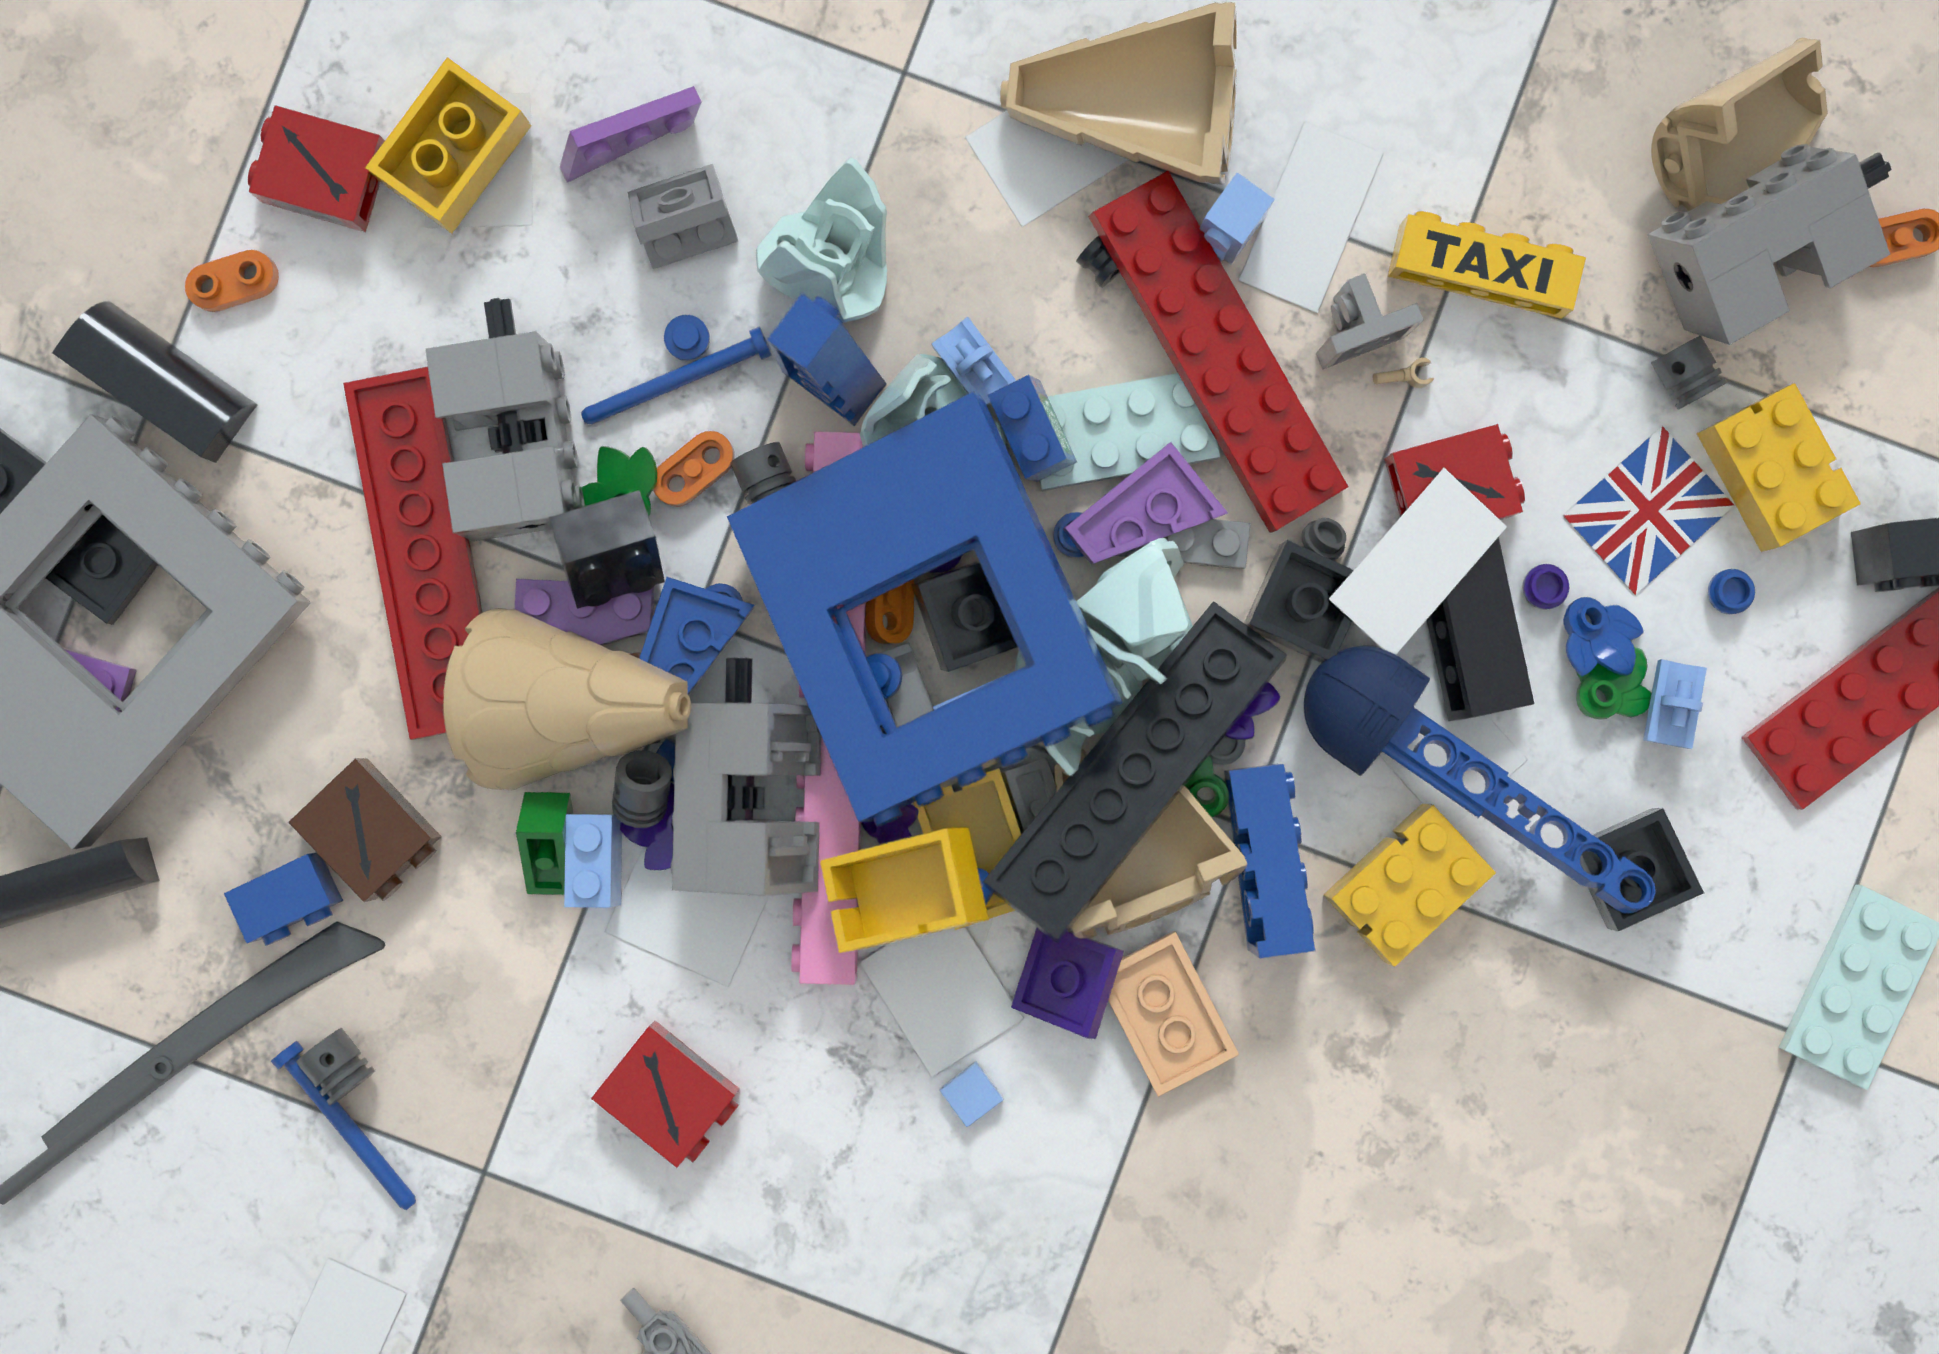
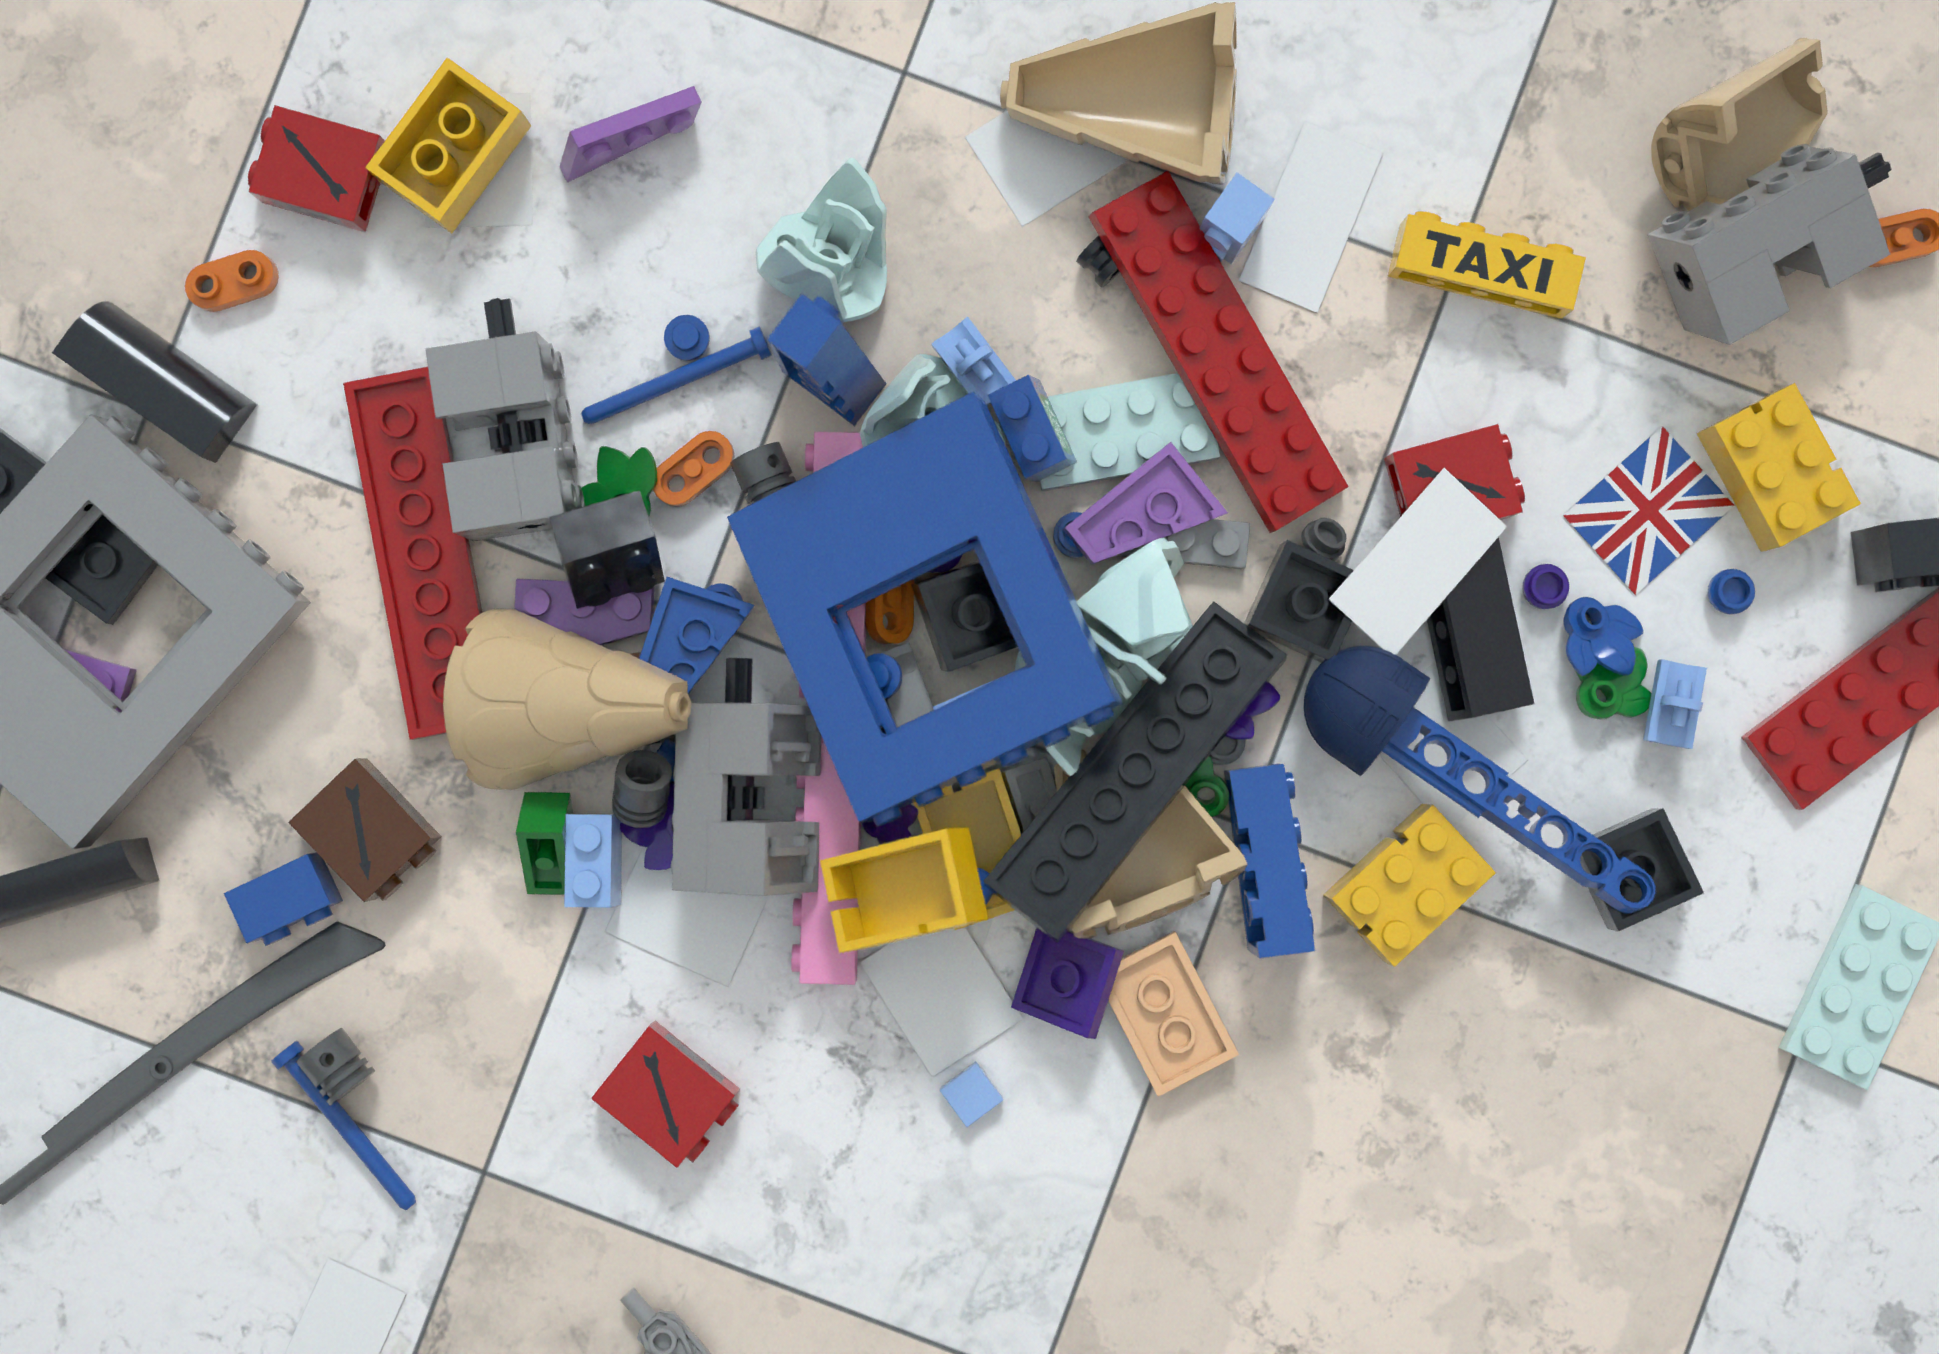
light grey bracket [628,164,738,269] -> none
light grey bracket [1316,273,1424,370] -> none
tan hand [1373,358,1434,388] -> none
dark grey piece [1651,335,1728,410] -> none

